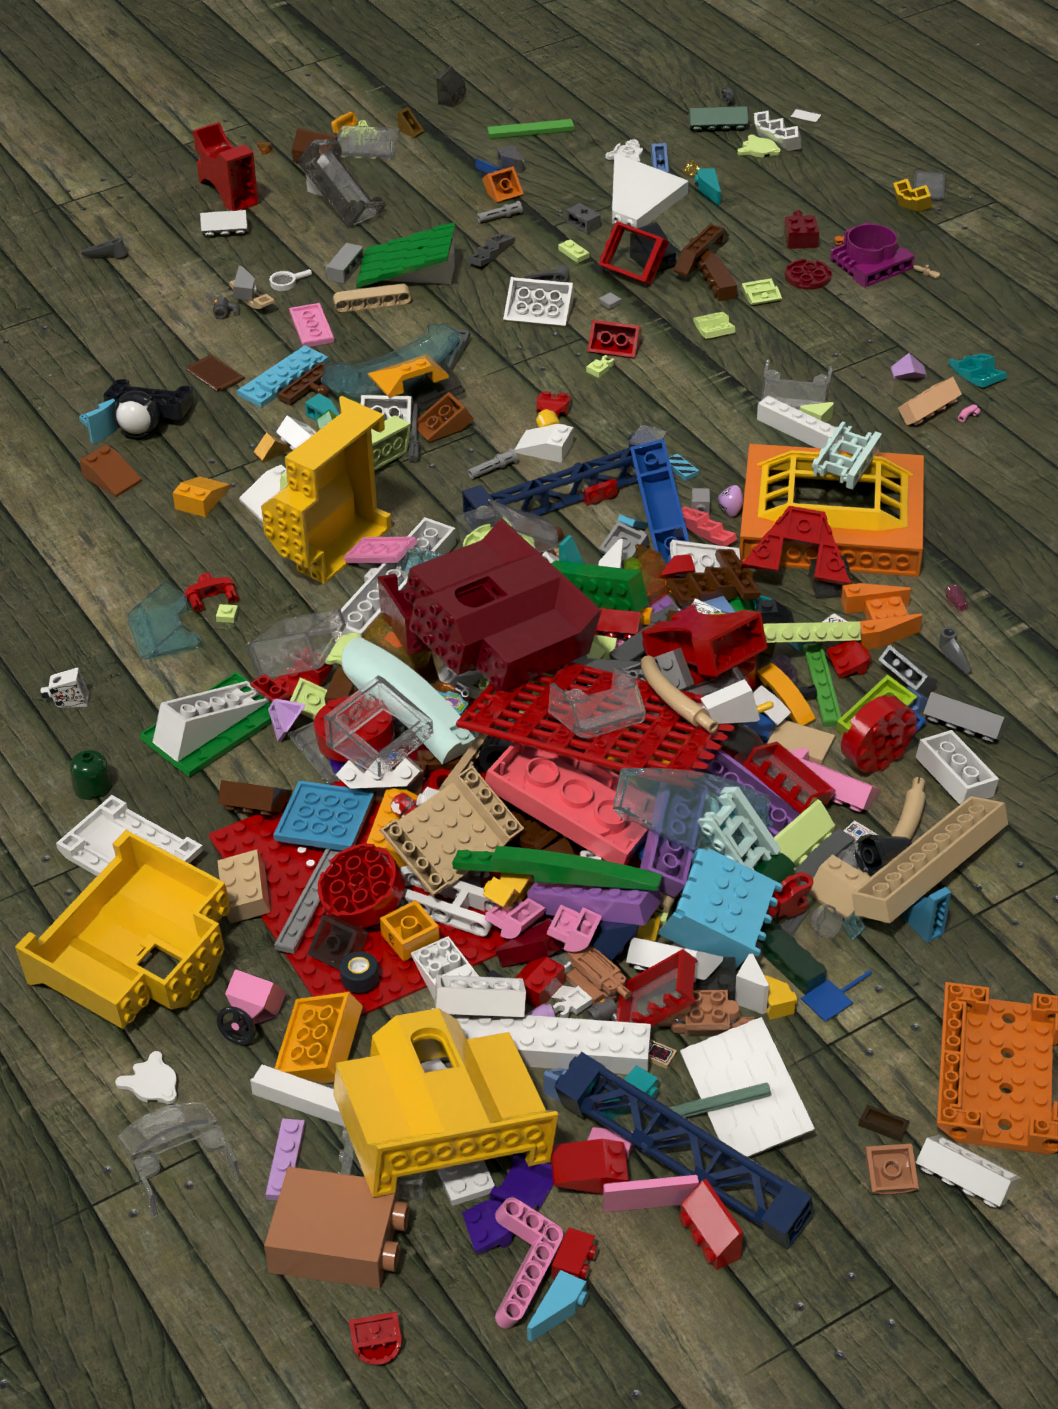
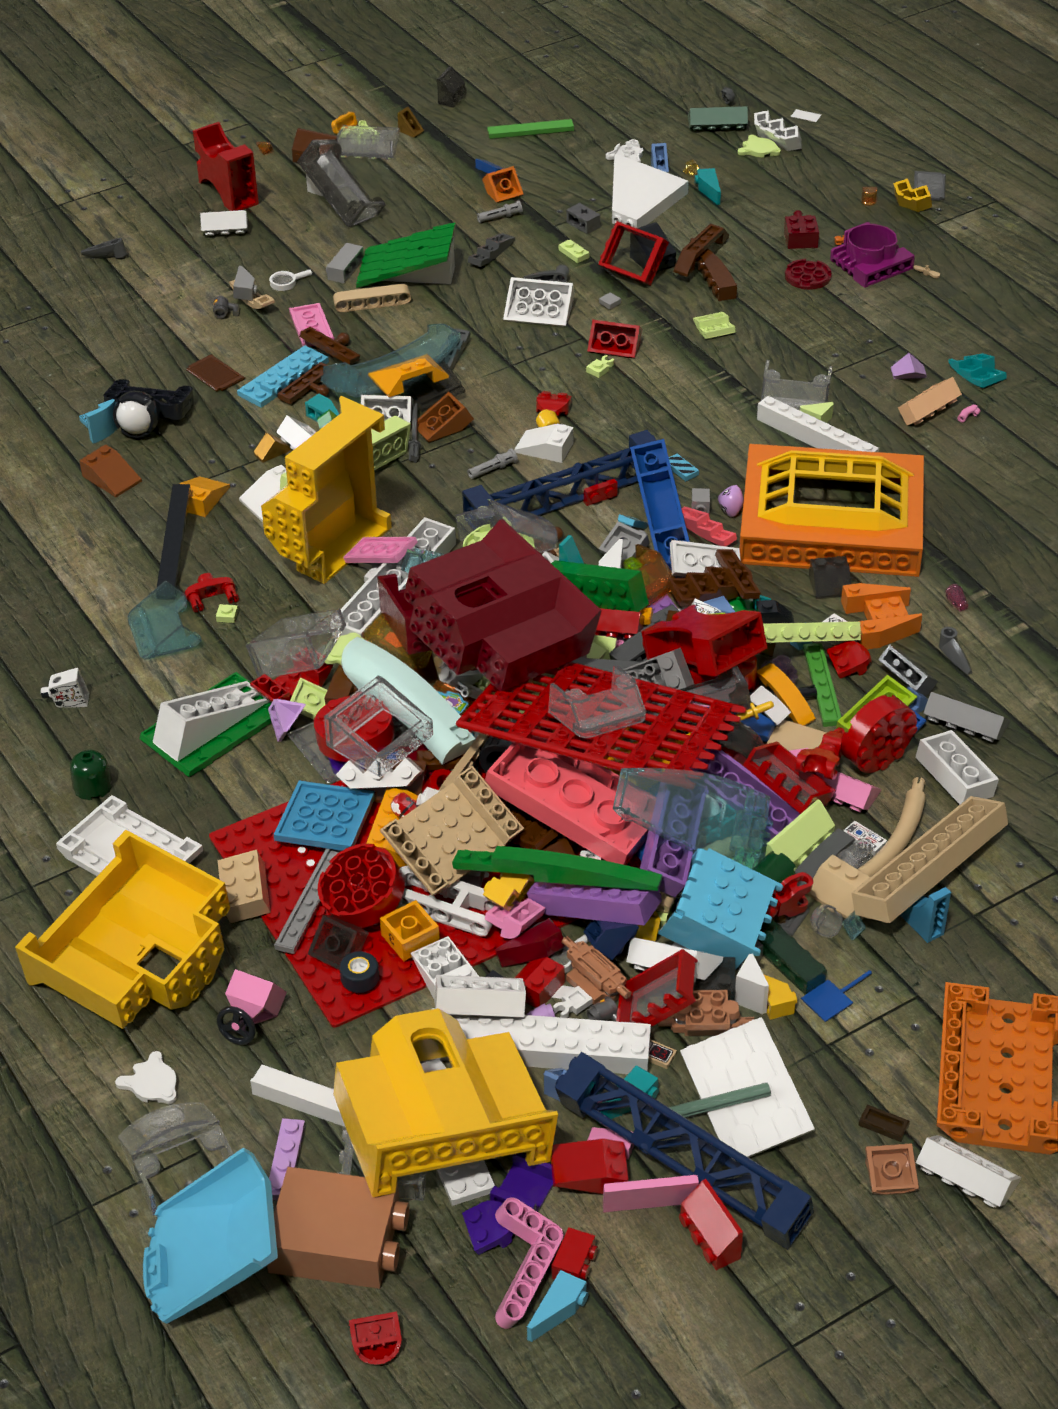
reddish brown slope [217,780,292,815] -> none
light orange slope [274,992,363,1083] -> none
flat silver slope [497,145,524,173] -> none
bright pink brick [546,905,602,952] -> none
clear piece [629,424,667,446] -> none
tan animal [640,656,719,733] -> none
red slope [659,554,695,578] -> none
light aqua fence [697,787,781,871] -> none
white slope [700,679,760,724] -> none
yellowish green slope [741,278,782,305] -> none
red wing [741,506,851,585] -> none
light aqua fence [812,421,882,489] -> none
black cone [855,834,912,876] -> none
none -> medium azure windscreen [143,1148,278,1324]
none -> black tile [156,484,191,598]
none -> reddish brown plate [299,327,360,365]
none -> red piece [795,727,845,780]
none -> clear orange brick [861,187,878,206]

